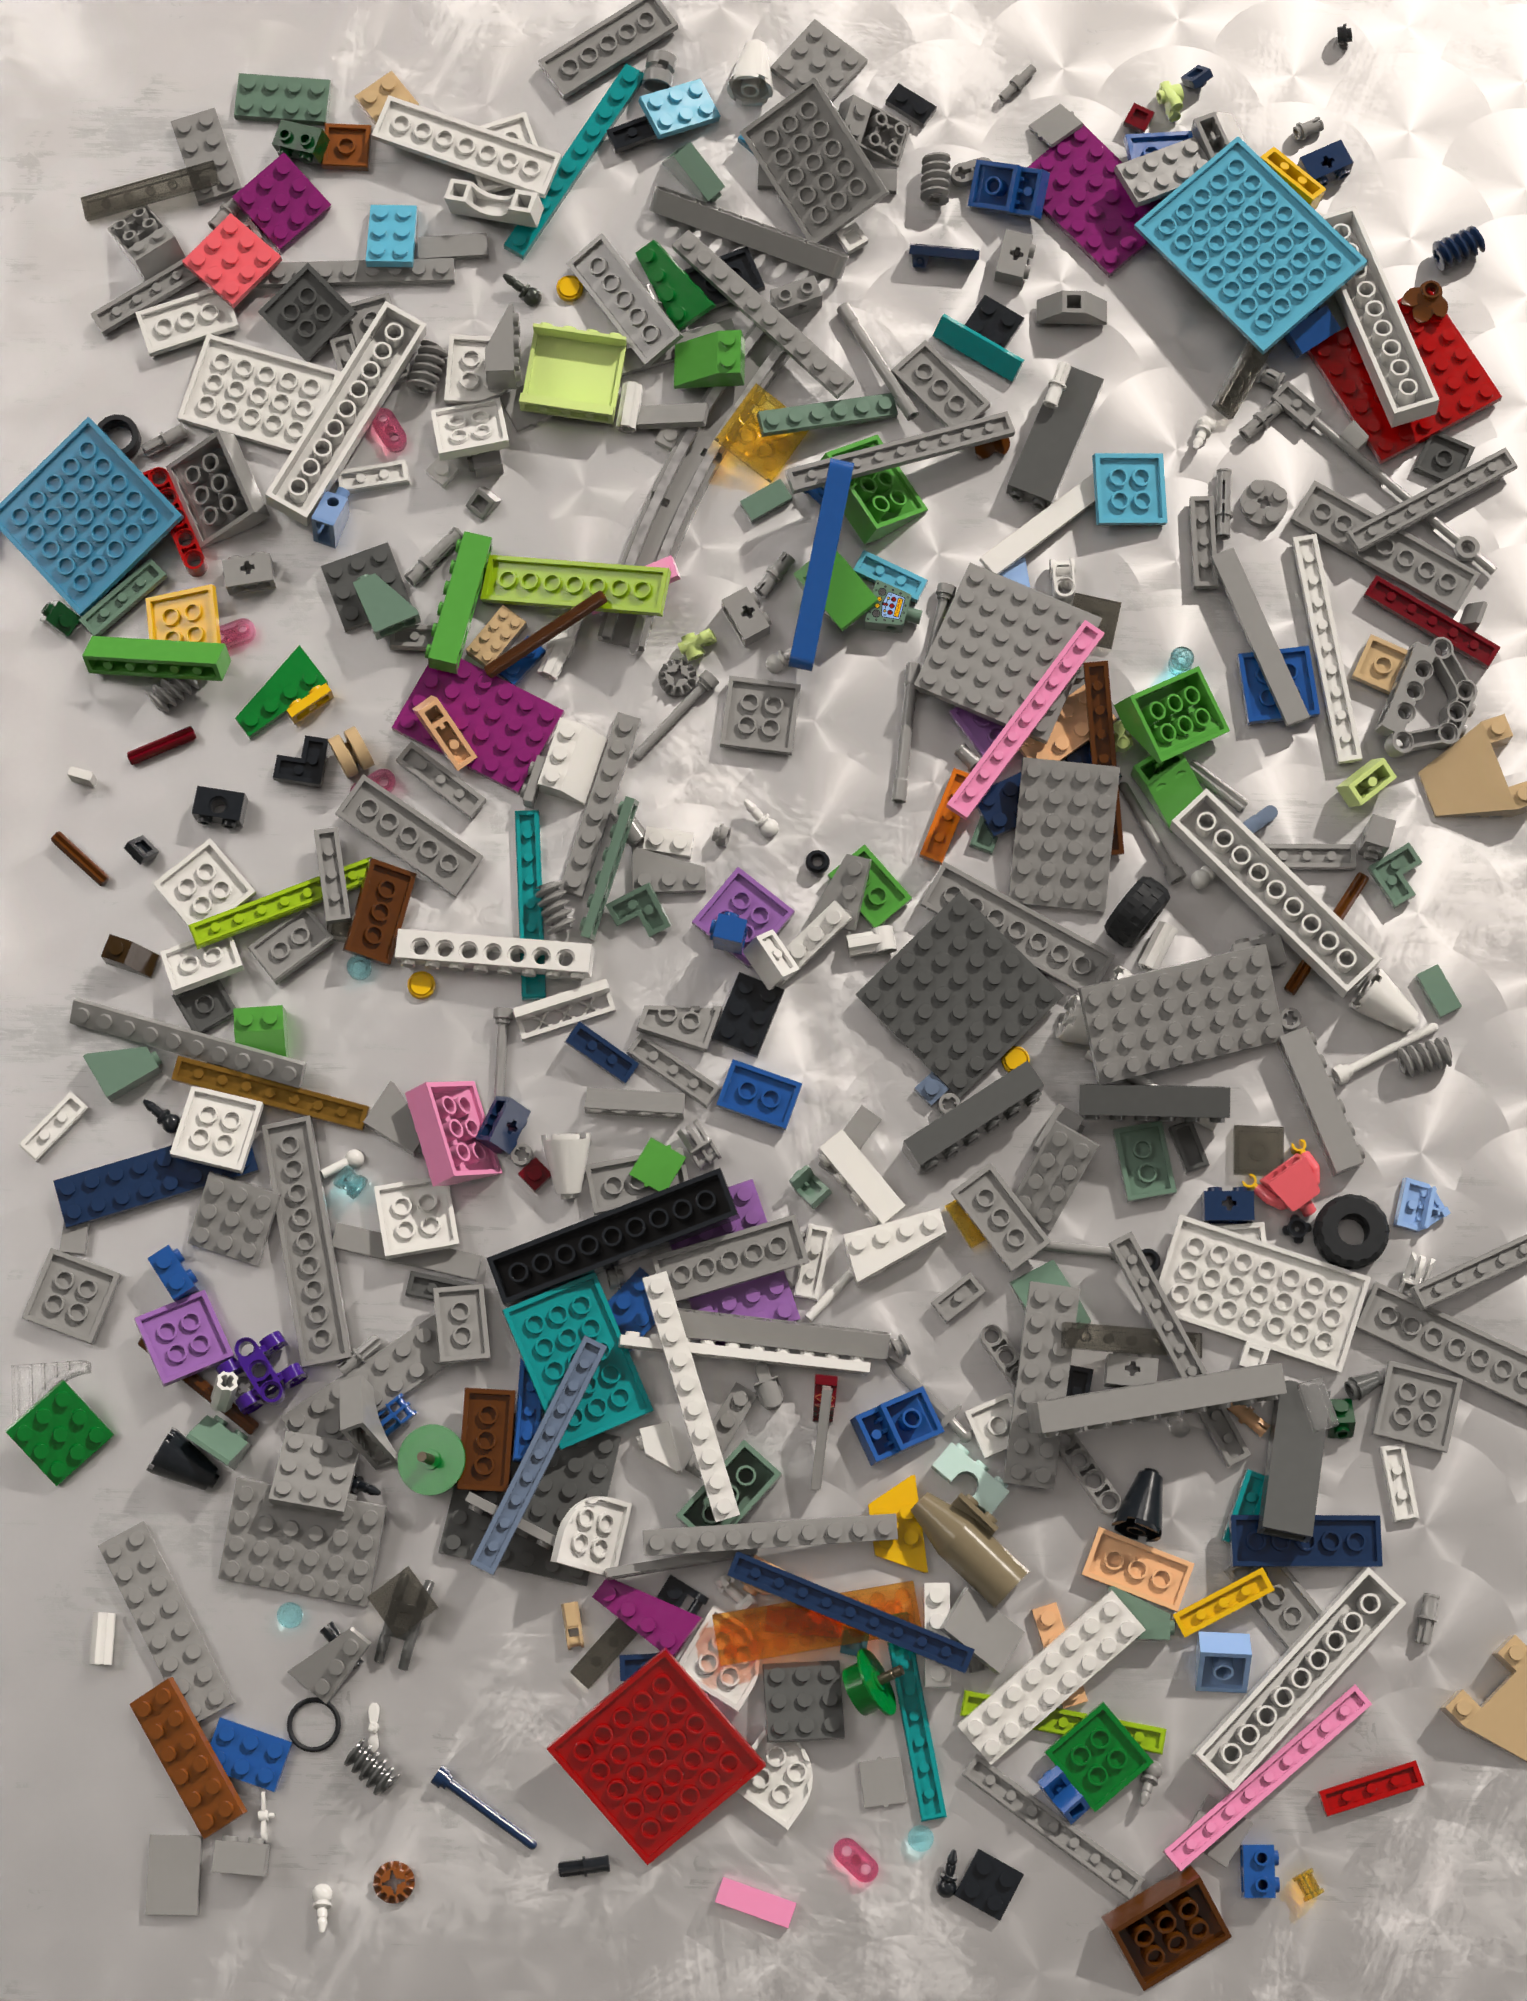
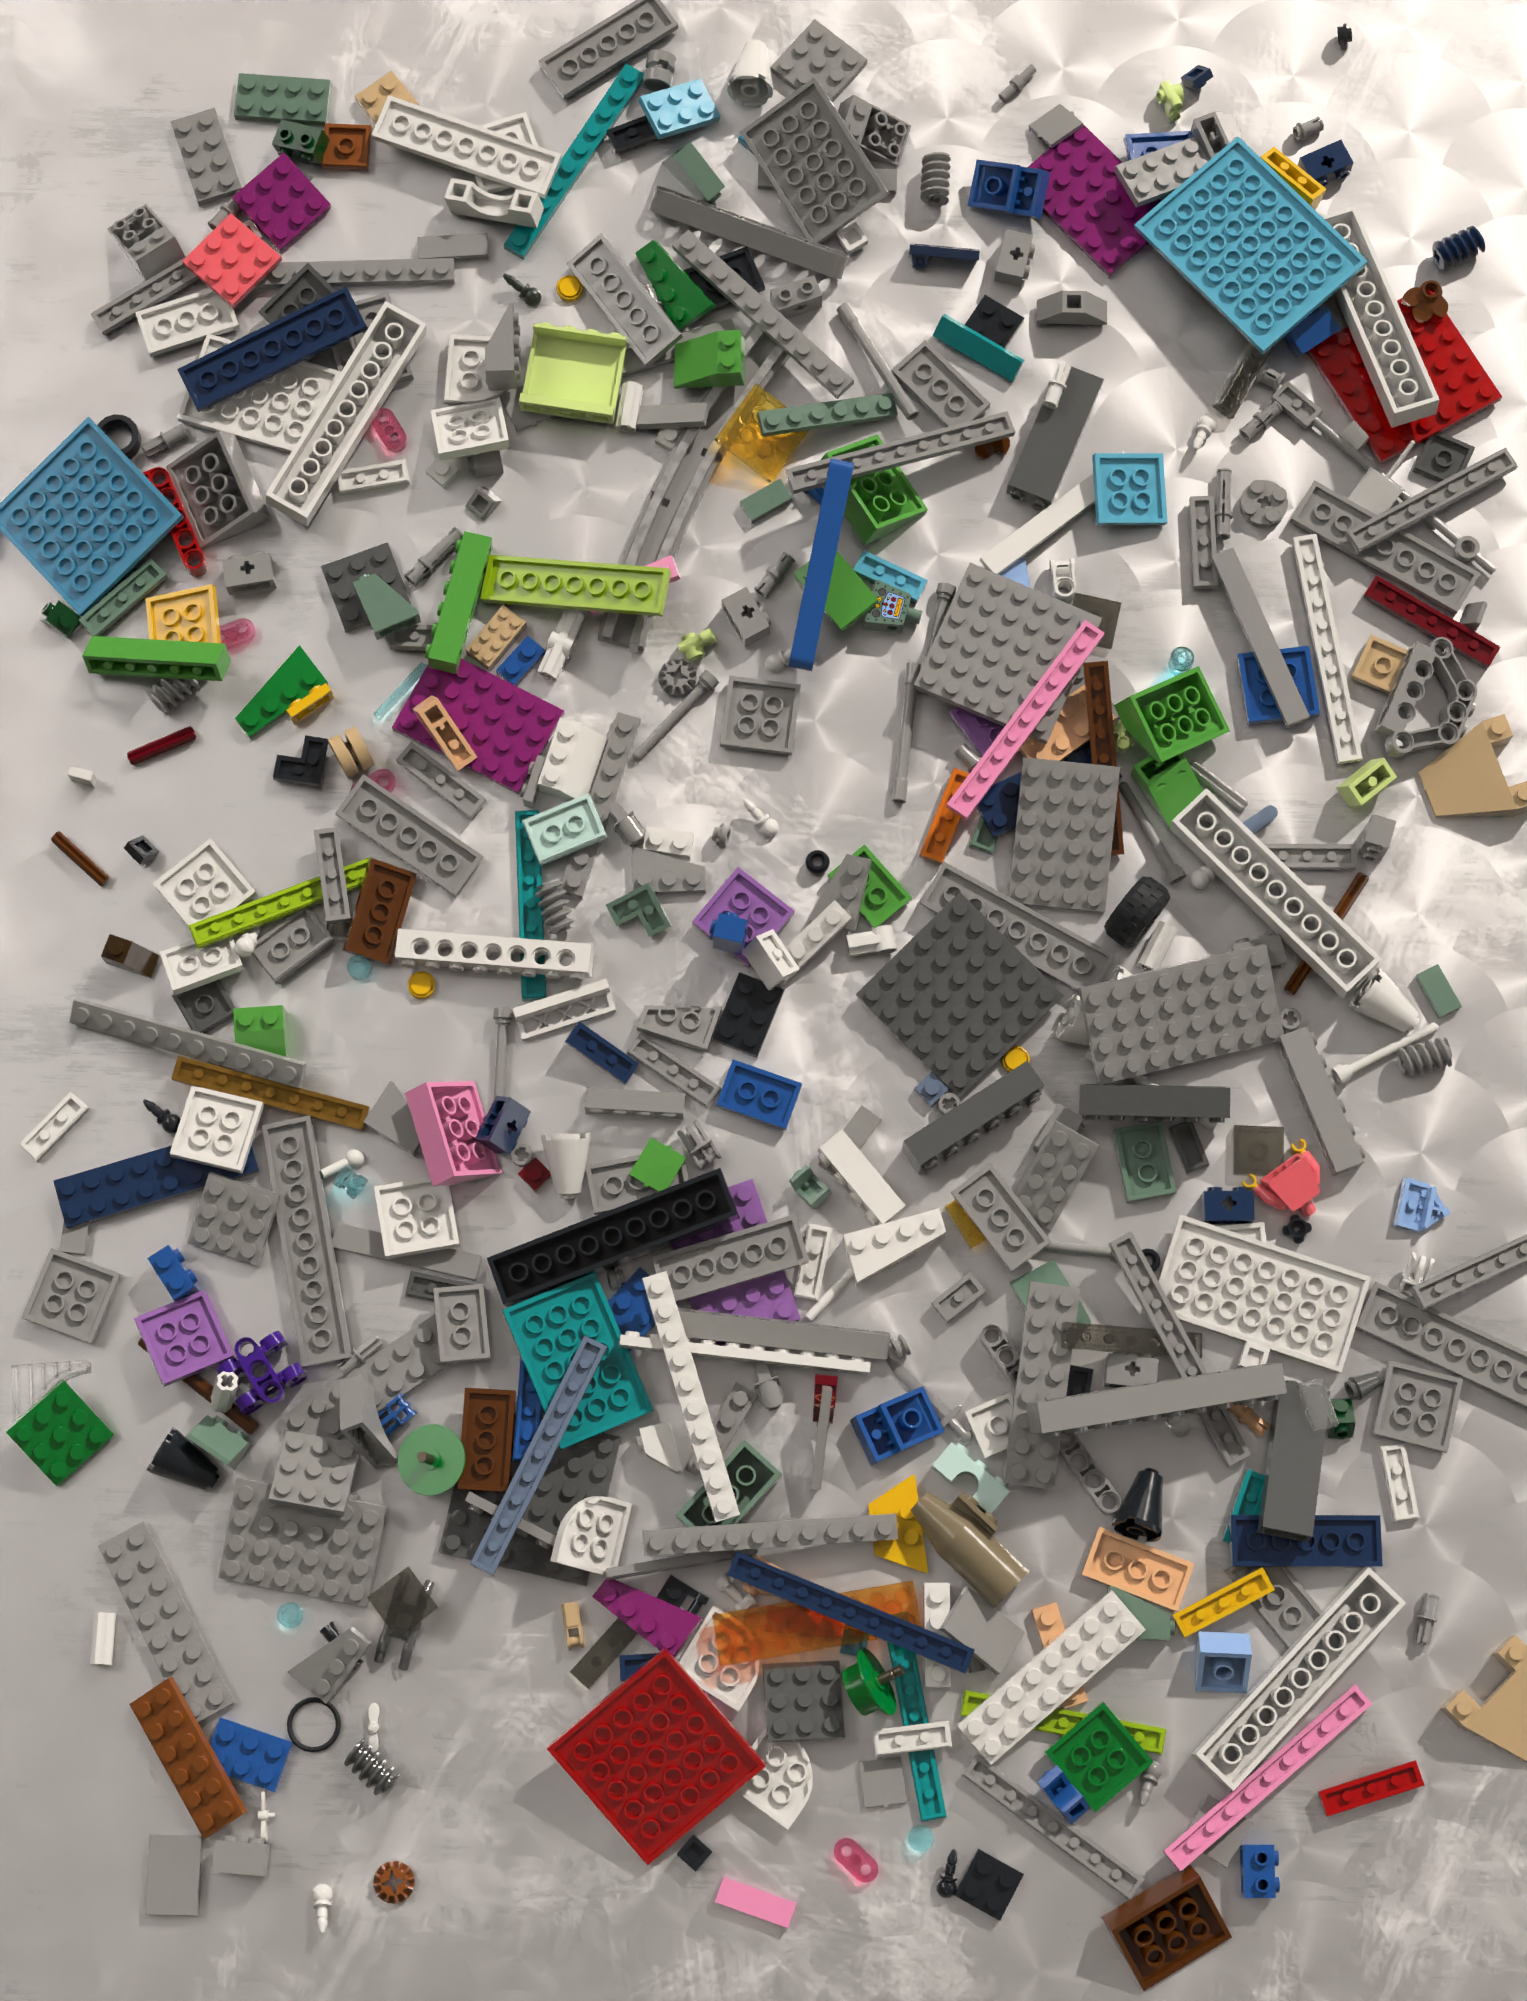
clear smoke tile [81,160,220,222] -> none
sand green slope [83,1046,162,1102] -> none
black brick [192,786,248,829] -> none
medium blue torso [311,487,350,549] -> none
black bar [350,1473,381,1496] -> none
medium azure plate [366,205,418,268] -> none
light grey piece [407,340,448,394] -> none
dark blue piece [430,1765,537,1850] -> none
reddish brown axle [484,590,608,678] -> none
black axle [558,1855,610,1877] -> none
sand green plate [579,796,639,940] -> none
black plate [885,83,937,128] -> none
light grey beam [951,157,992,187] -> none
dark red plate [1123,103,1155,133] -> none
clear yellow bush [1292,1868,1325,1902] -> none
black tyre [1313,1194,1390,1270] -> none
sand green plate [1367,843,1422,909] -> none
none -> dark blue plate [177,286,368,412]
none -> white bar [235,926,261,957]
none -> clear light blue bar [374,662,427,720]
none -> light aqua tile [522,793,608,866]
none -> black plate [676,1834,712,1872]
none -> white tile [872,1721,952,1756]
none -> white piece [1347,440,1415,515]

